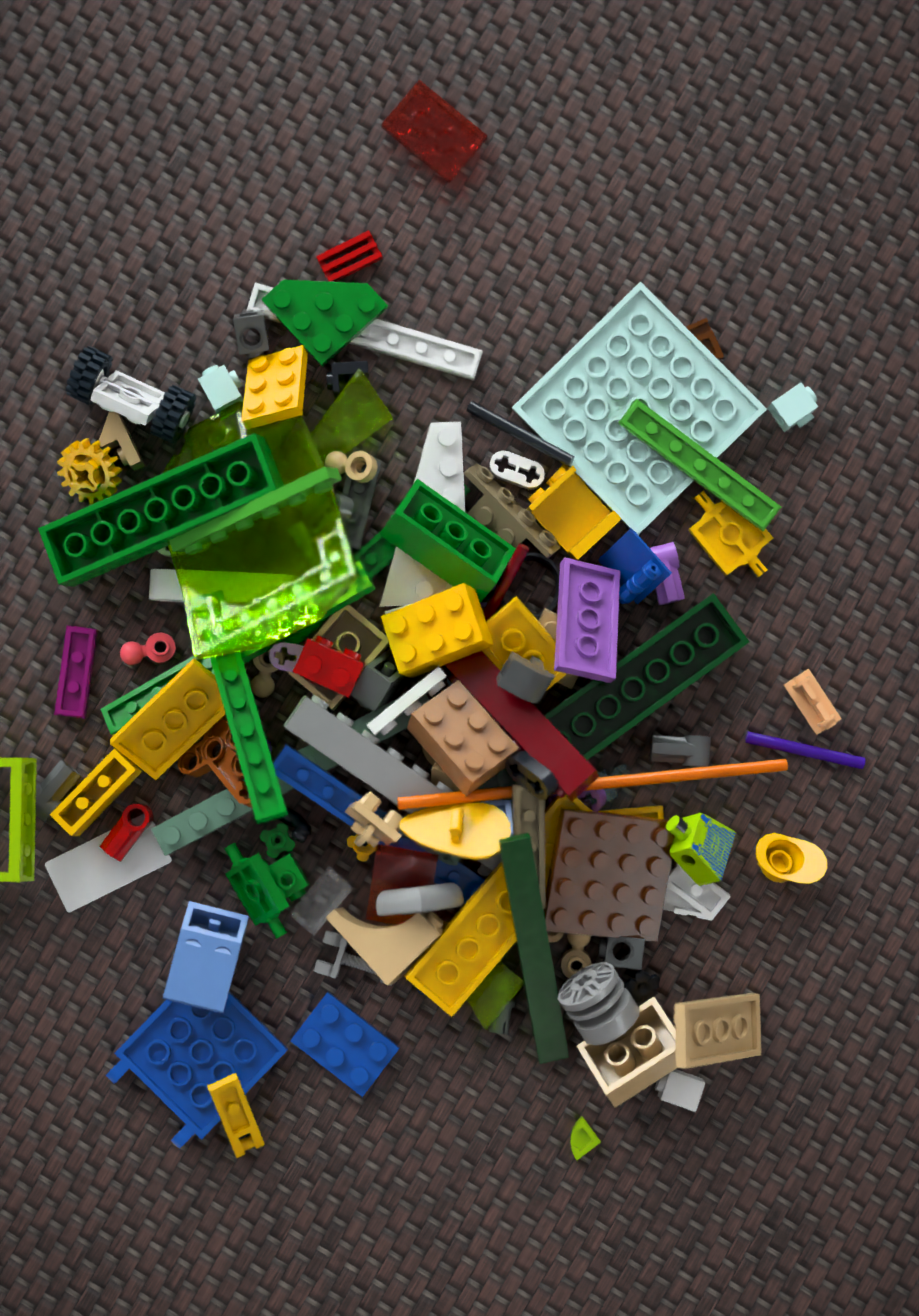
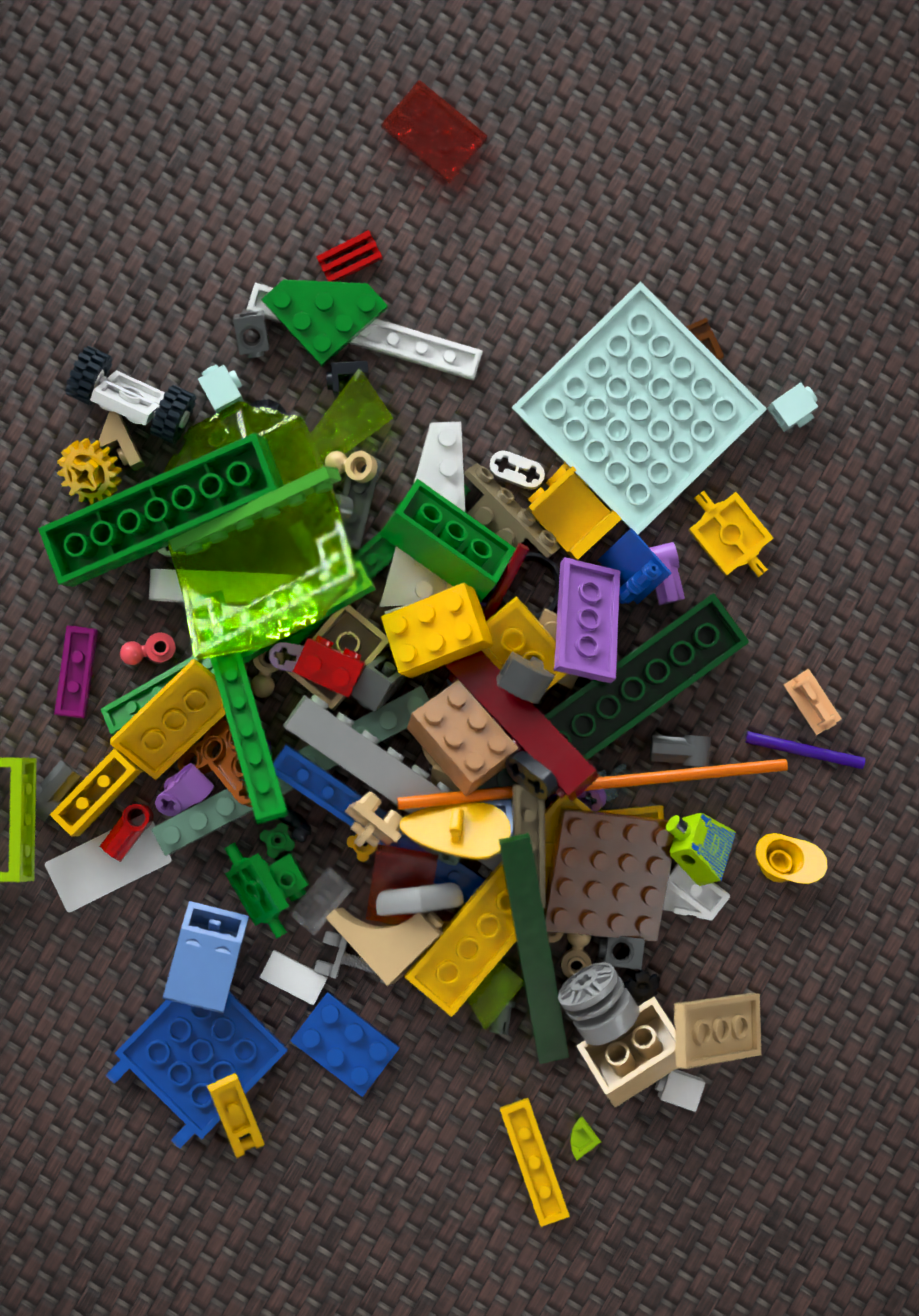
yellow plate [241,345,308,430] -> none
white plate [367,666,447,736] -> none
black bar [466,401,575,467] -> none
bright green tile [618,398,781,532] -> none
none -> medium lavender piece [155,763,214,816]
none -> white tile [260,950,328,1005]
none -> yellow plate [500,1098,570,1227]

